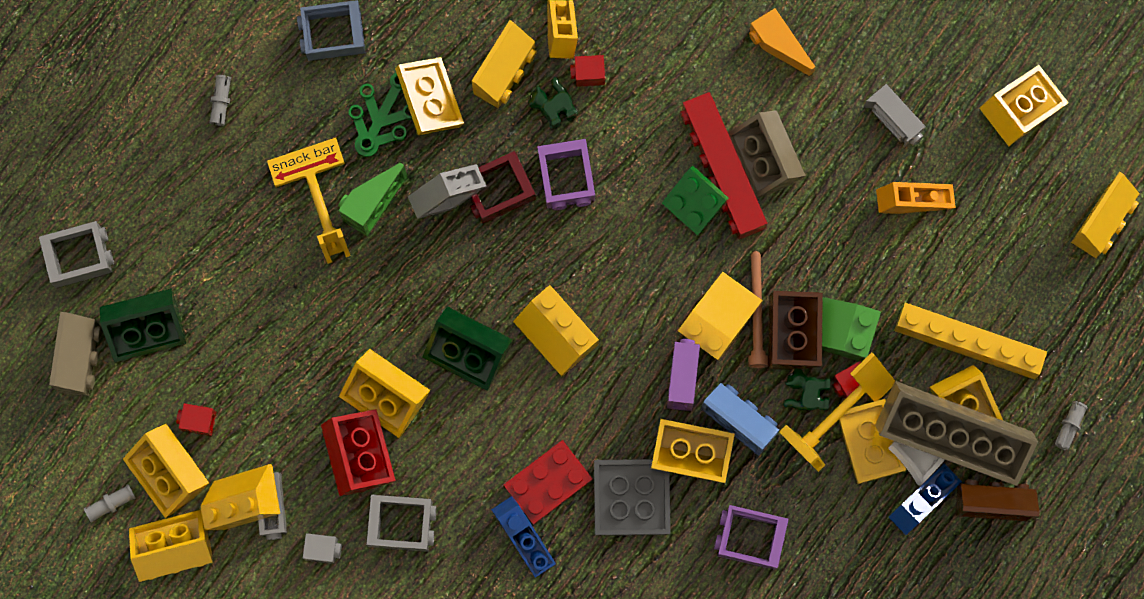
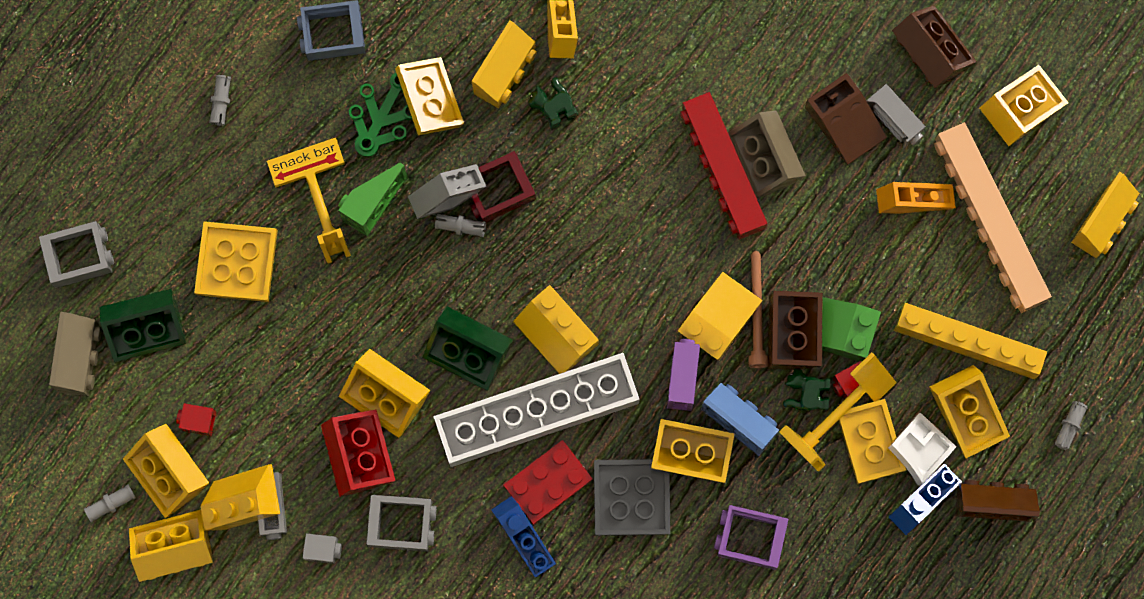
medium lavender window [537,139,595,210] -> none
red brick [570,55,605,87] -> none
green plate [662,166,729,236] -> none
light orange slope [749,8,815,76] -> none
dark tan brick [875,381,1038,486] -> none
none -> yellow plate [194,222,278,302]
none -> white brick [434,353,640,467]
none -> light grey pin [435,213,486,237]
none -> reddish brown slope [805,73,887,165]
none -> reddish brown slope [892,5,977,88]
none -> light nougat brick [934,122,1052,313]

